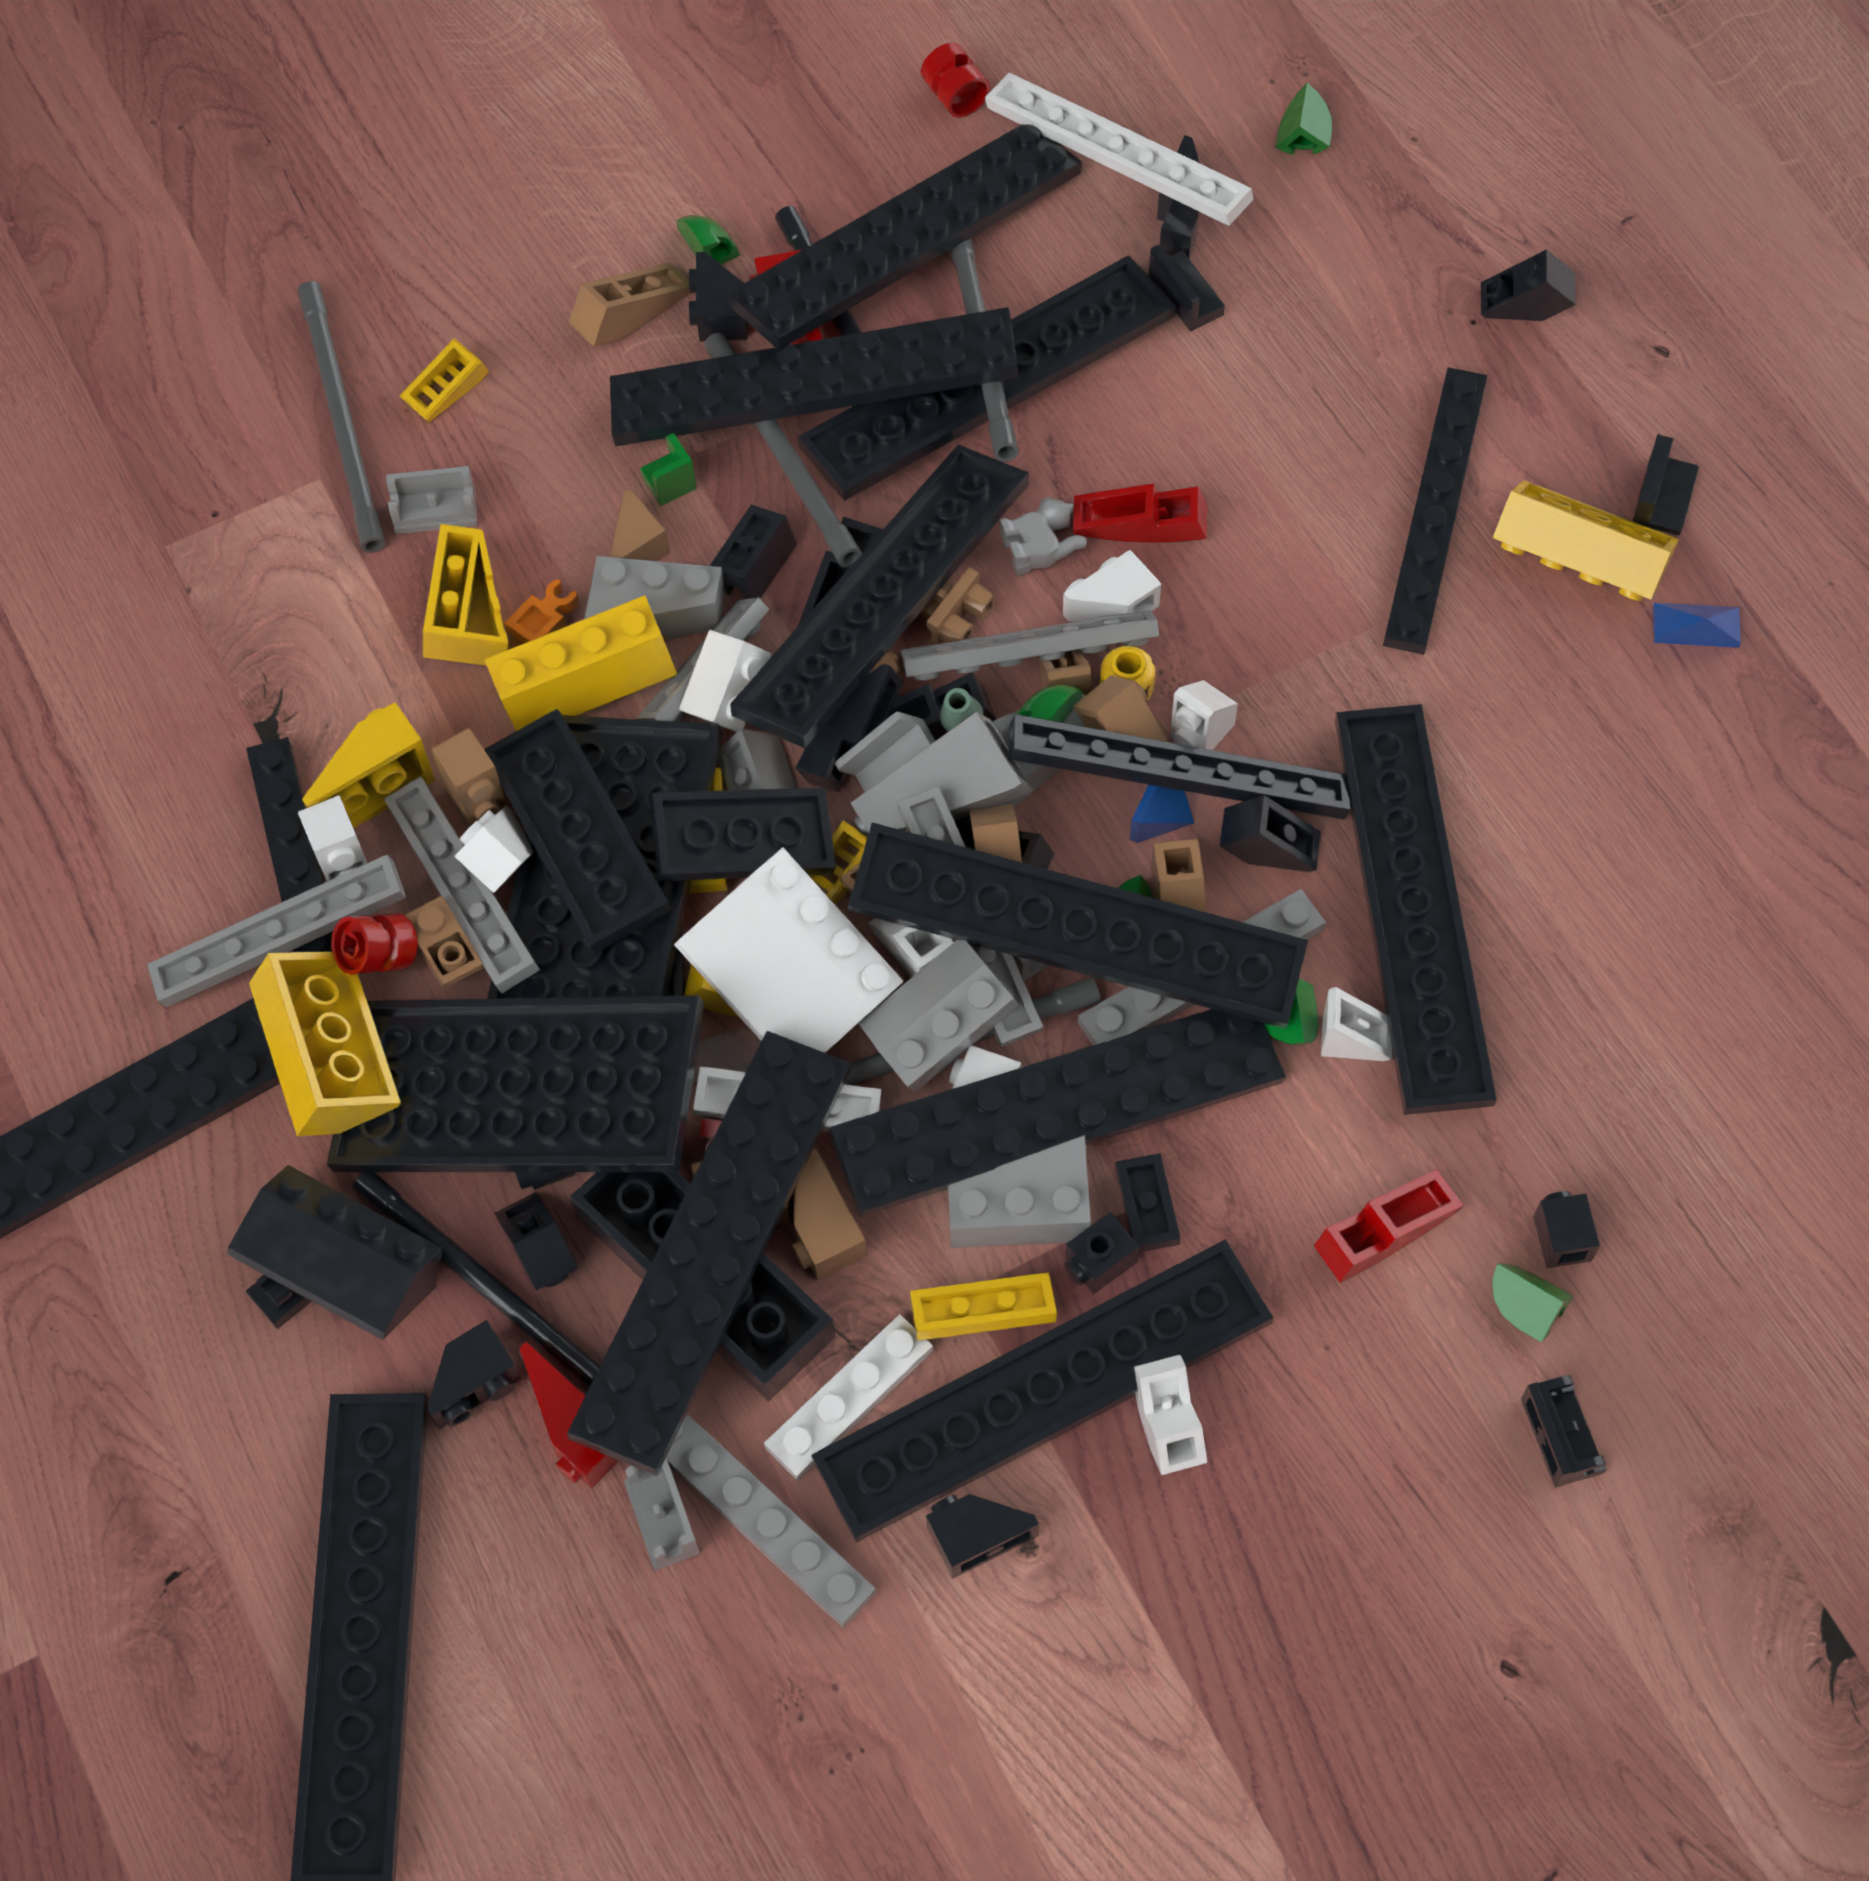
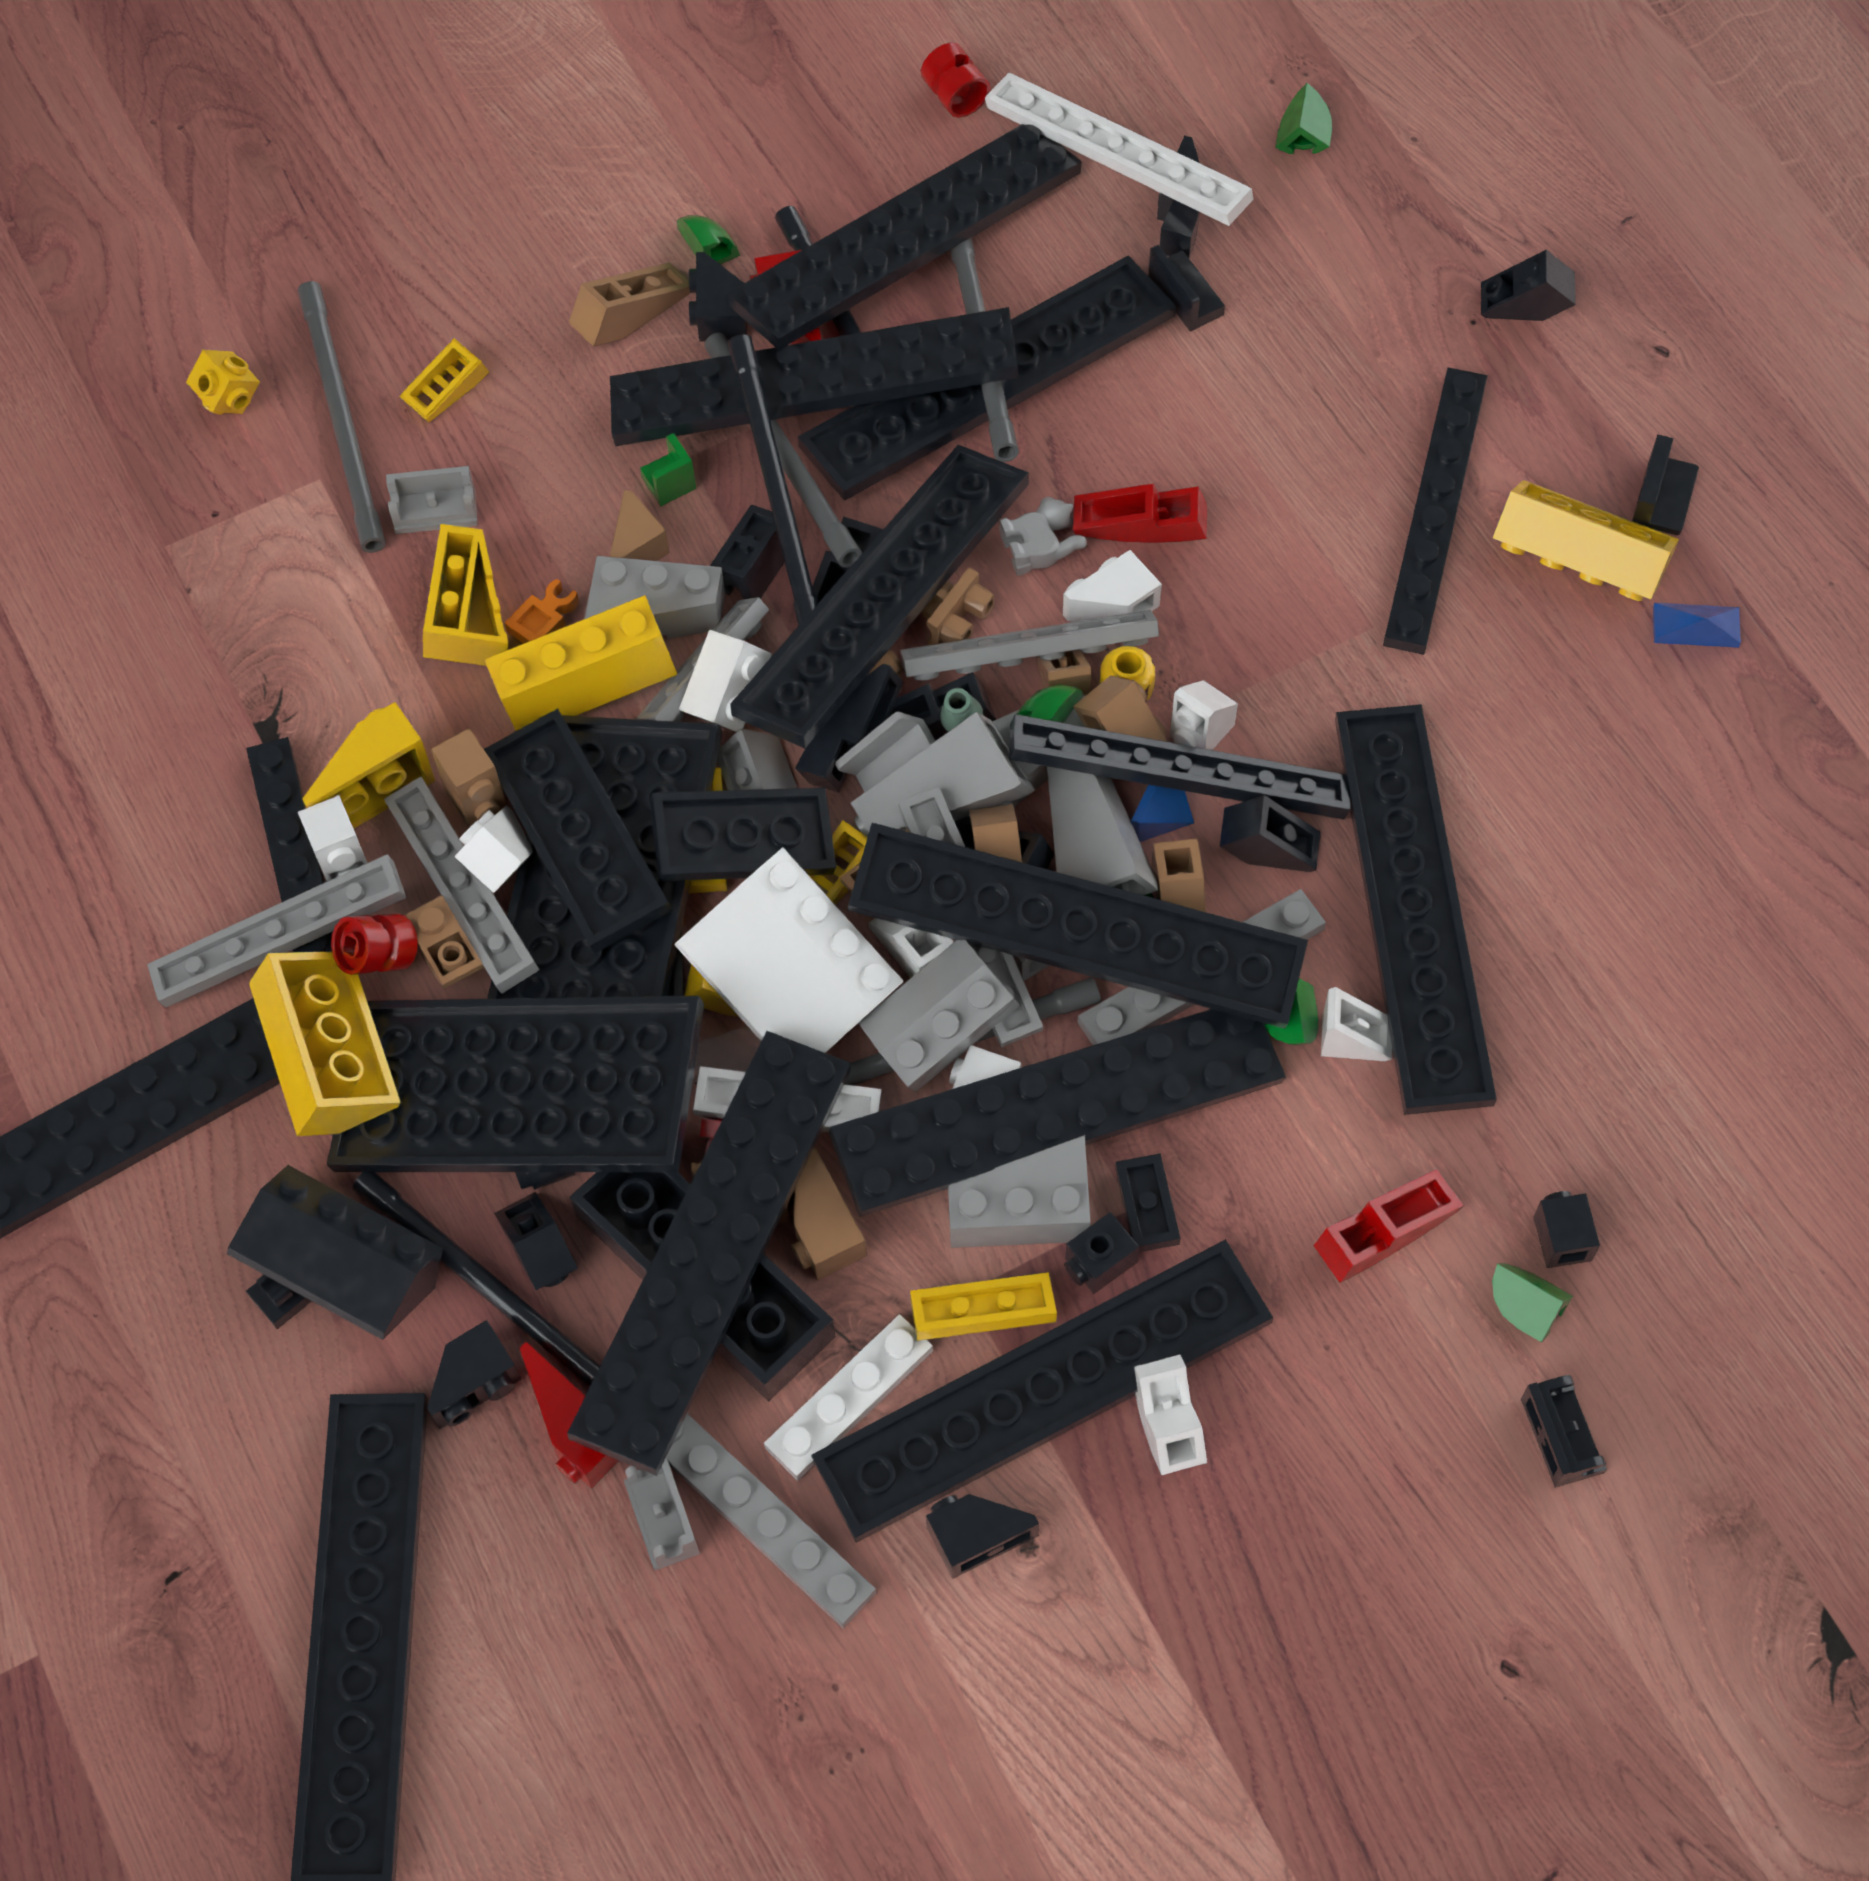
none -> yellow brick [186,350,260,415]
none -> black piece [728,334,819,626]
none -> light grey slope [1047,766,1159,895]

